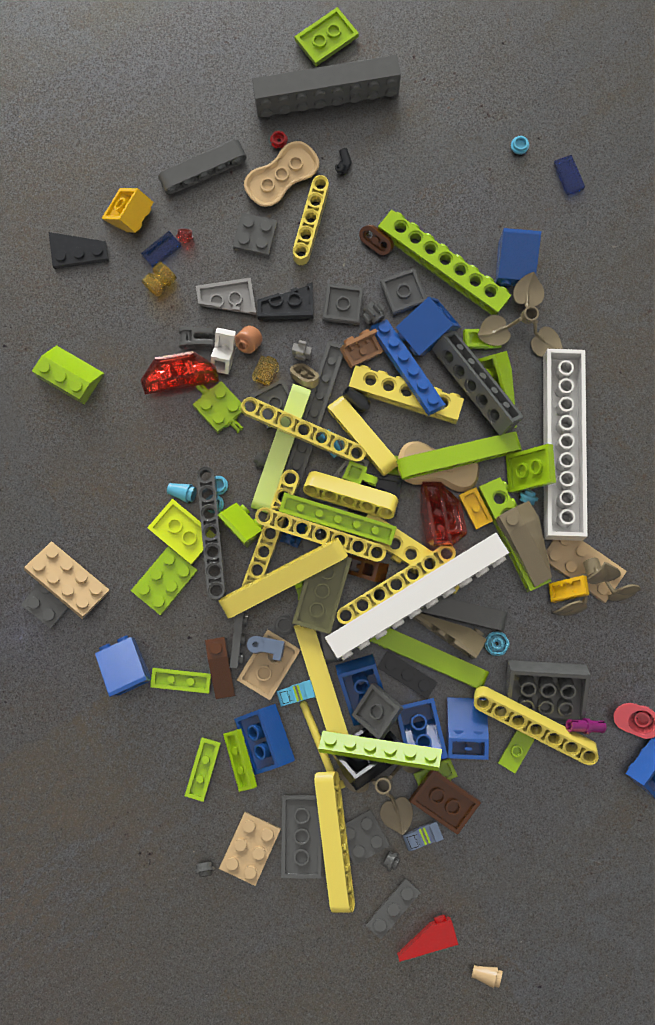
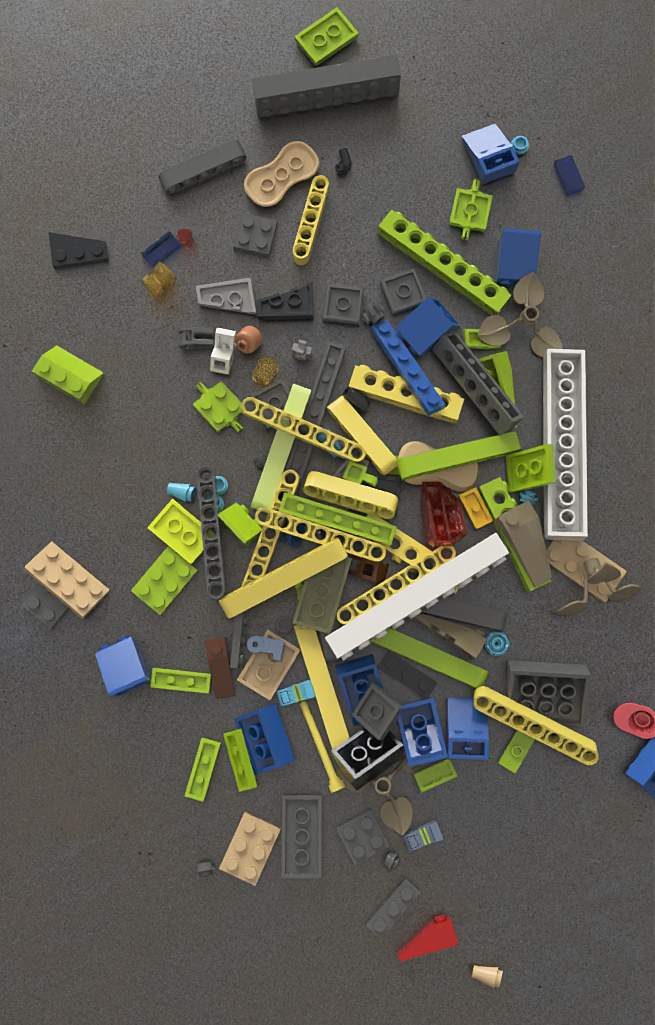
yellow slope [102,188,154,233] -> none
clear red wedge [141,351,219,395] -> none
red plate [270,131,288,149] -> none
dark tan plate [290,363,320,389] -> none
light yellow beam [315,771,355,913] -> none
plate [319,731,442,771] -> none
medium nougat bracket [340,328,384,369] -> none
reddish brown plate [359,224,394,255] -> none
reddish brown plate [409,770,481,835] -> none
yellow plate [548,575,589,603] -> none
magenta pin [566,718,607,734] -> none
none -> lime plate [449,179,493,240]
none -> blue slope [461,124,519,184]

